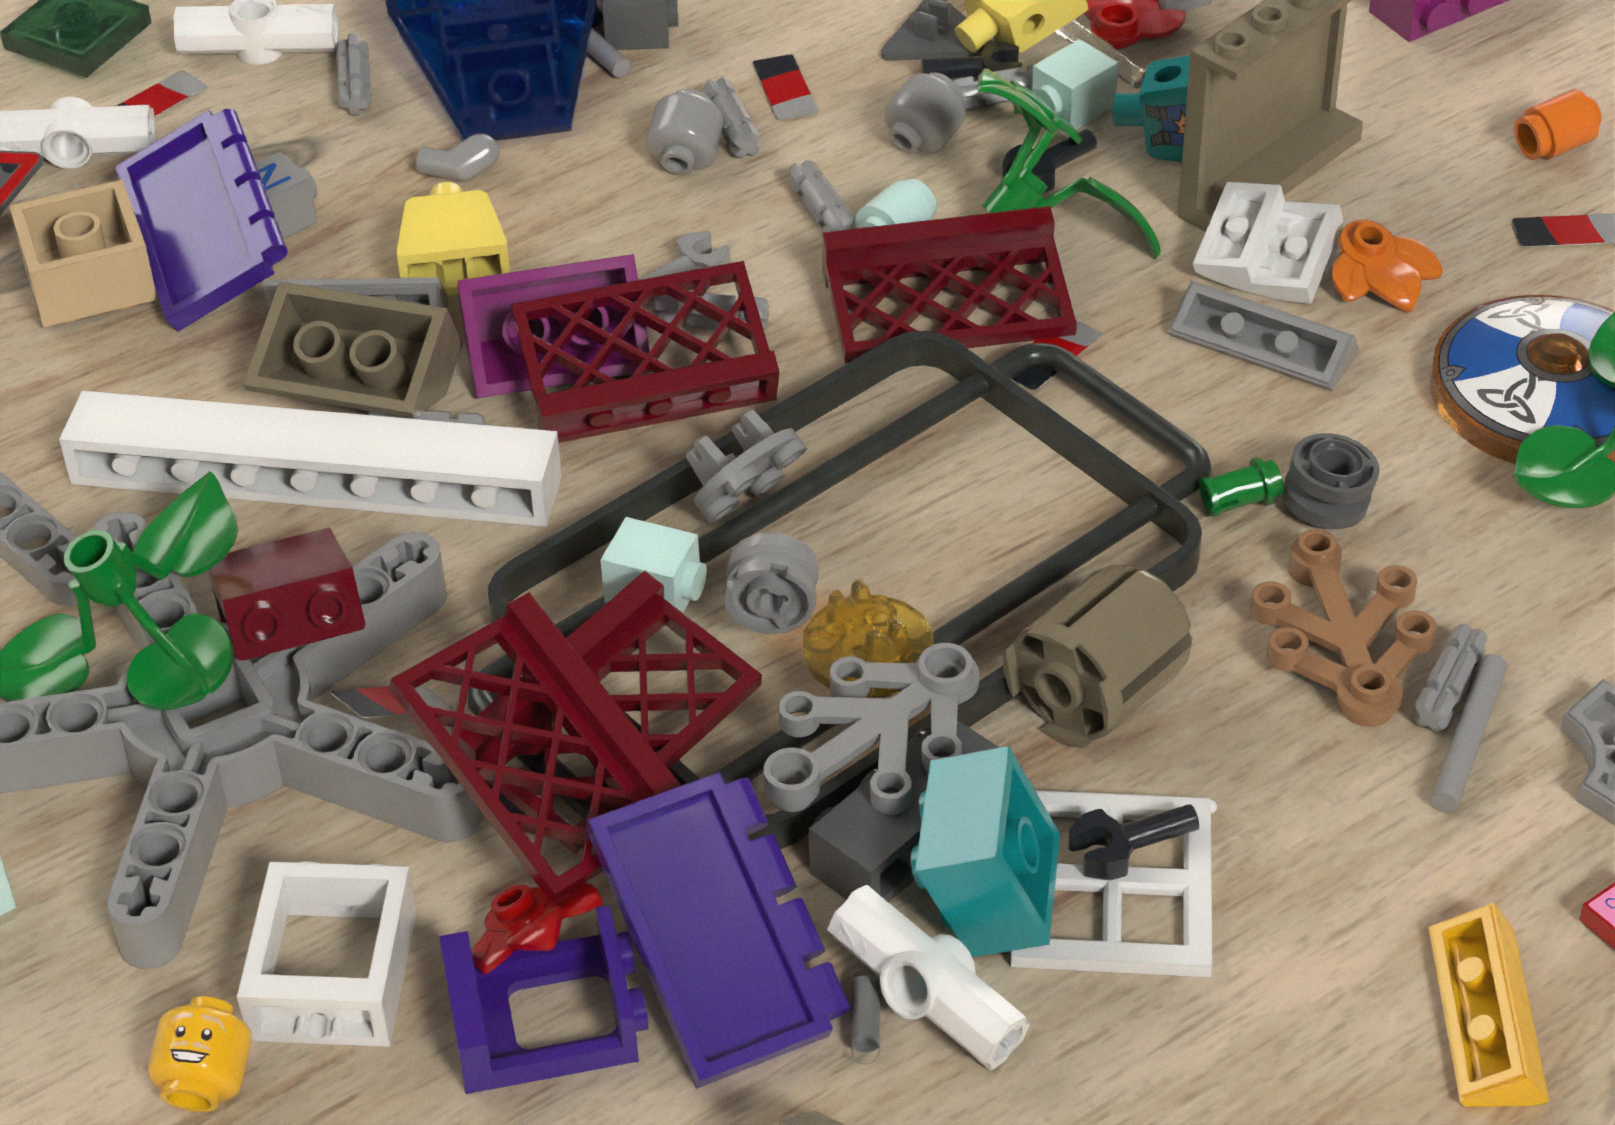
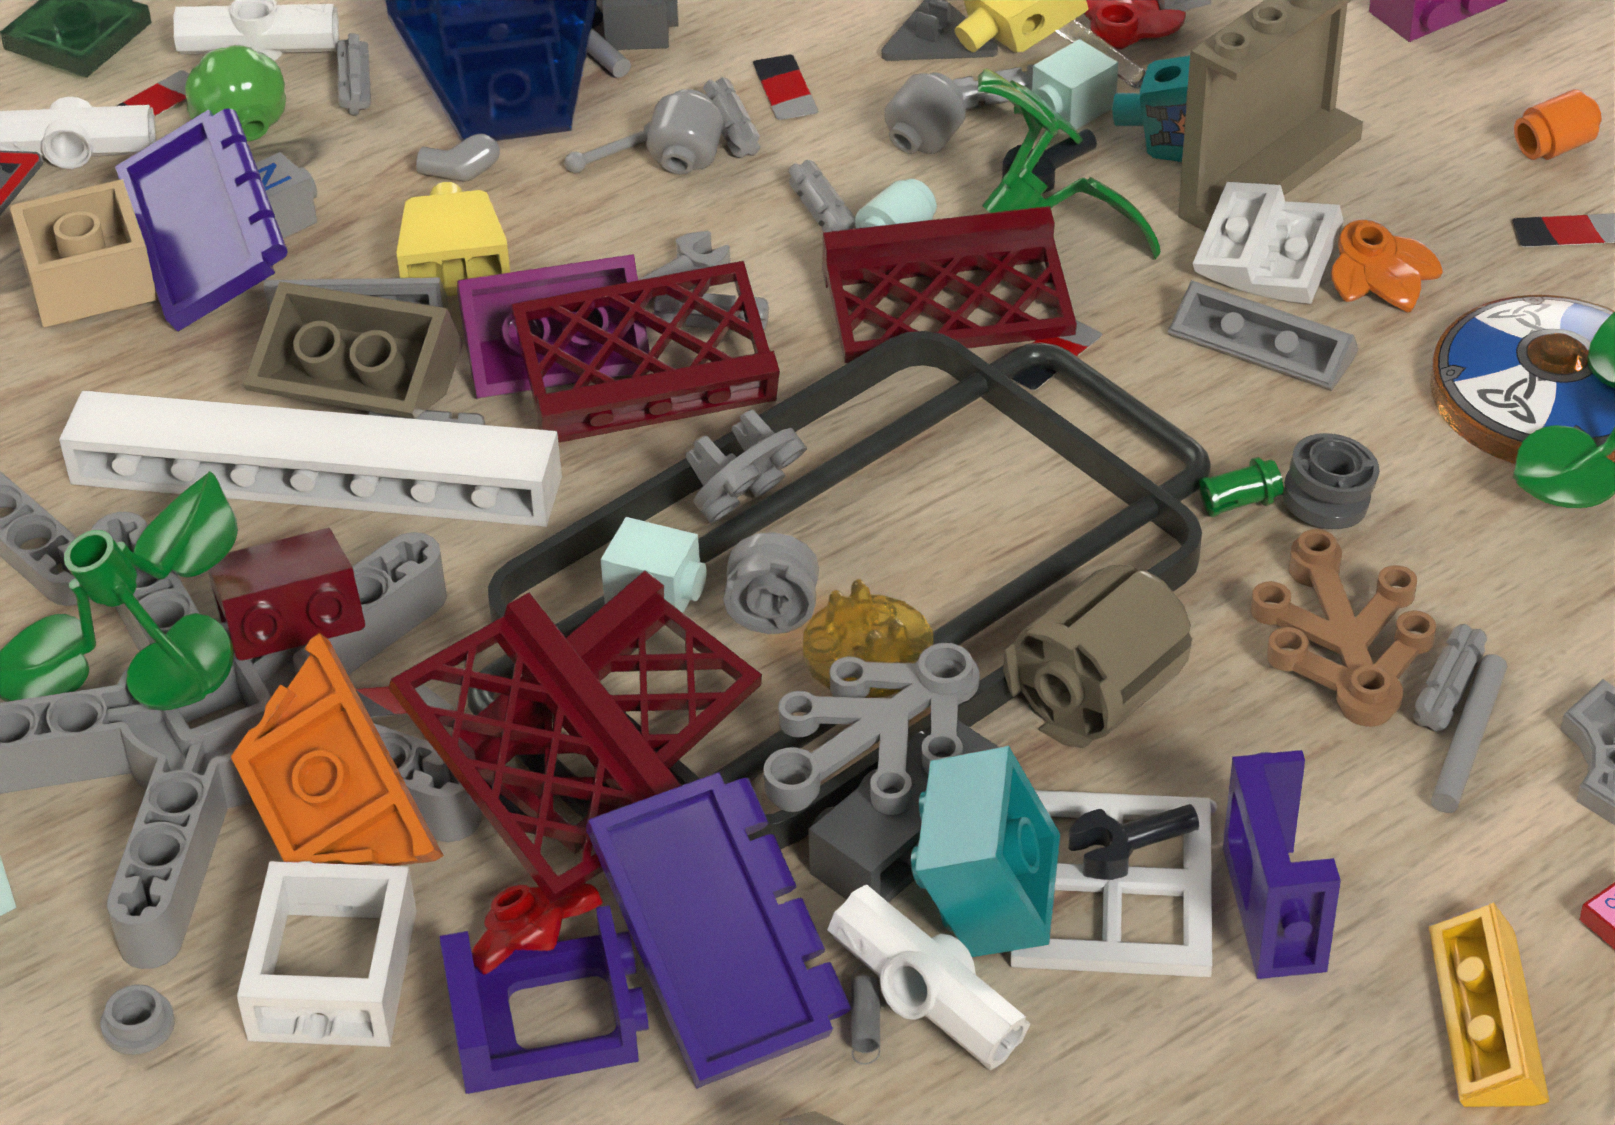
yellow head [148,996,252,1112] -> none
black bar [921,41,1022,79] -> none
none -> light grey plate [100,985,175,1055]
none -> bright green plant [185,45,286,141]
none -> orange wing [231,633,444,866]
none -> light grey hinge [564,122,651,173]
none -> dark purple window [1223,750,1341,979]

